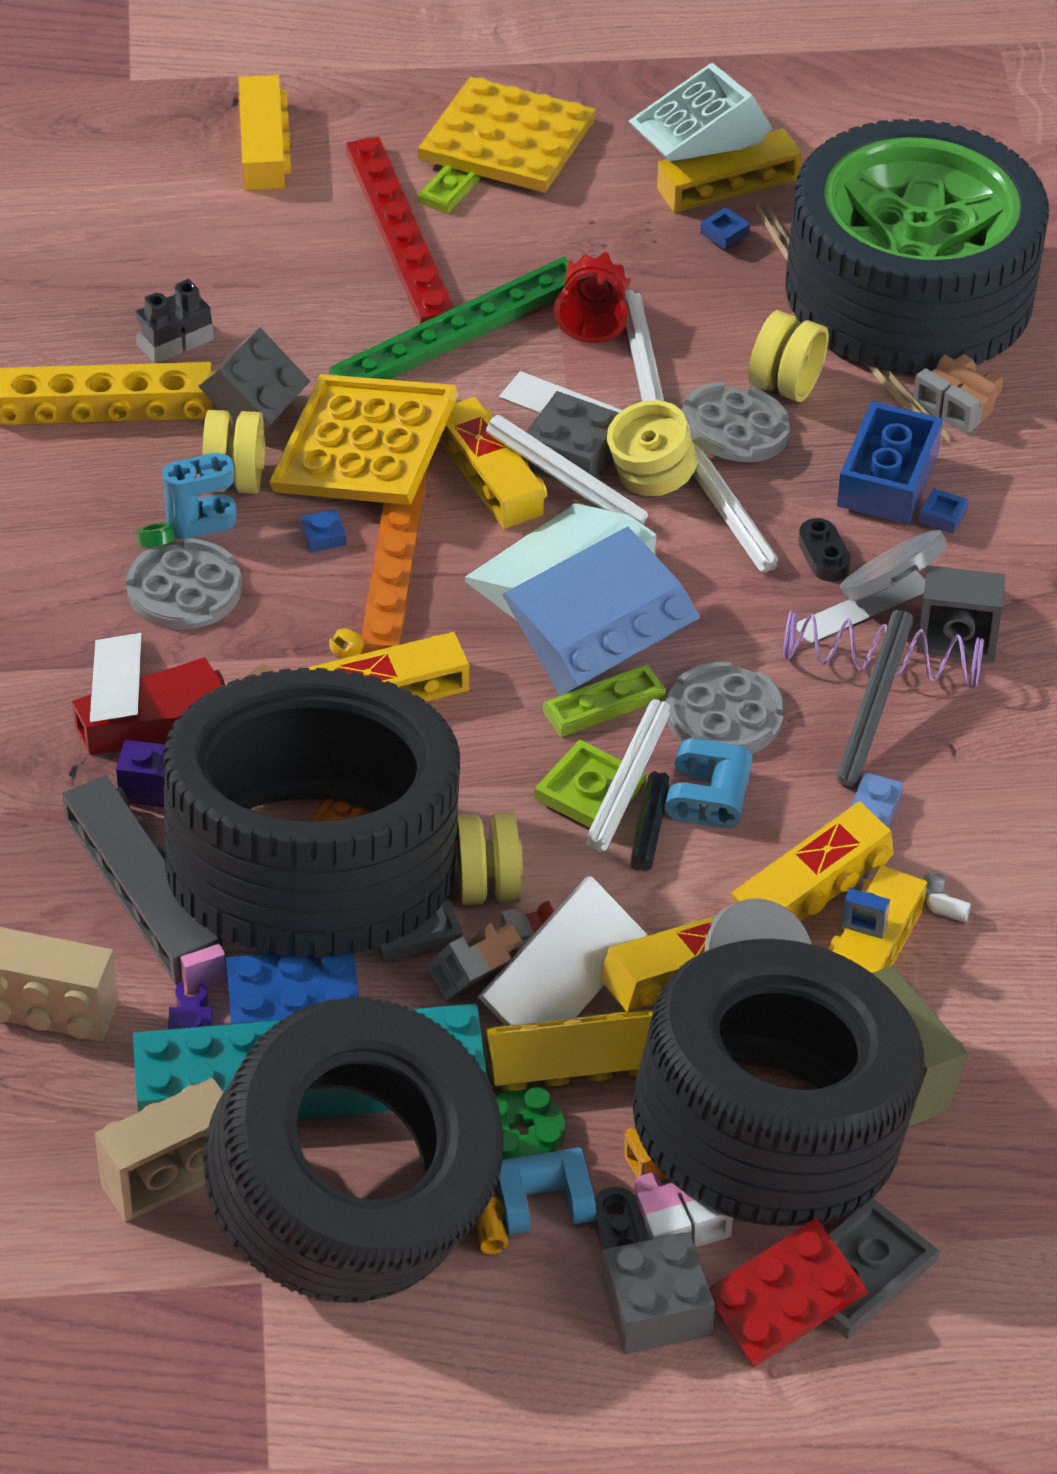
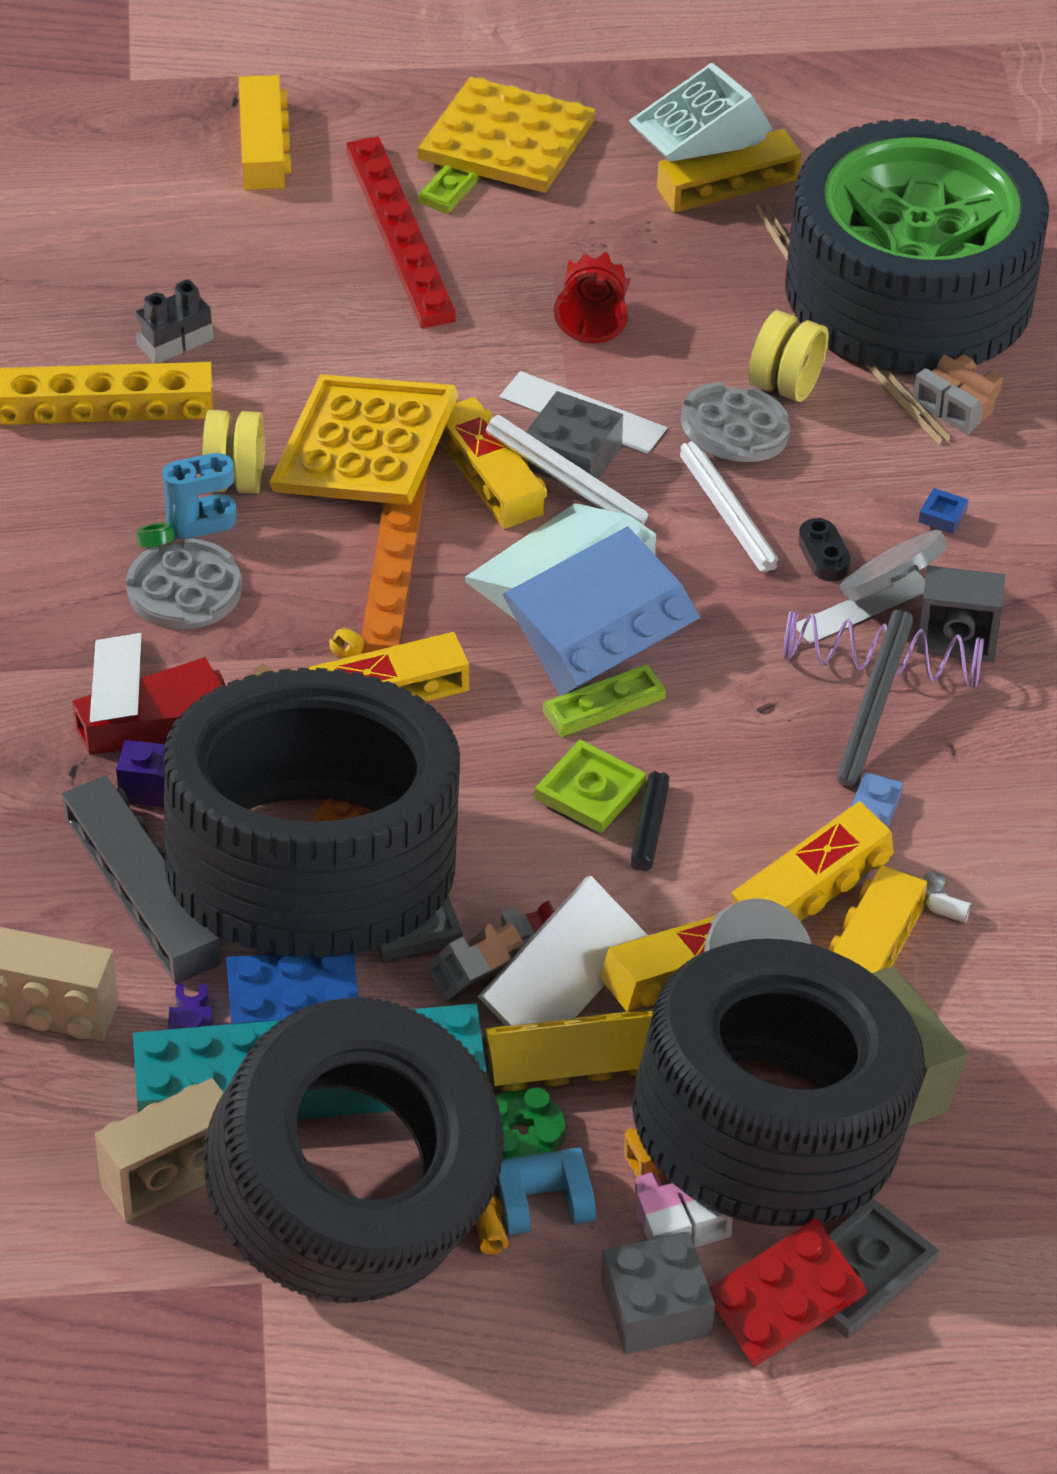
bright pink tile [180,944,227,994] -> none
dark grey brick [198,327,311,429] -> none
blue plate [300,509,346,552] -> none
green plate [329,256,569,380] -> none
light yellow wheel [456,812,523,906] -> none
white axle [586,699,670,852] -> none
black plate [594,1187,648,1250] -> none
light yellow wheel [607,400,698,497] -> none
white axle [624,290,664,401] -> none
dark azure connector [664,739,753,828] -> none
light grey tile [666,662,784,754] -> none
blue plate [700,207,750,250] -> none
blue brick [837,401,943,524] -> none
plate [842,888,890,938] -> none

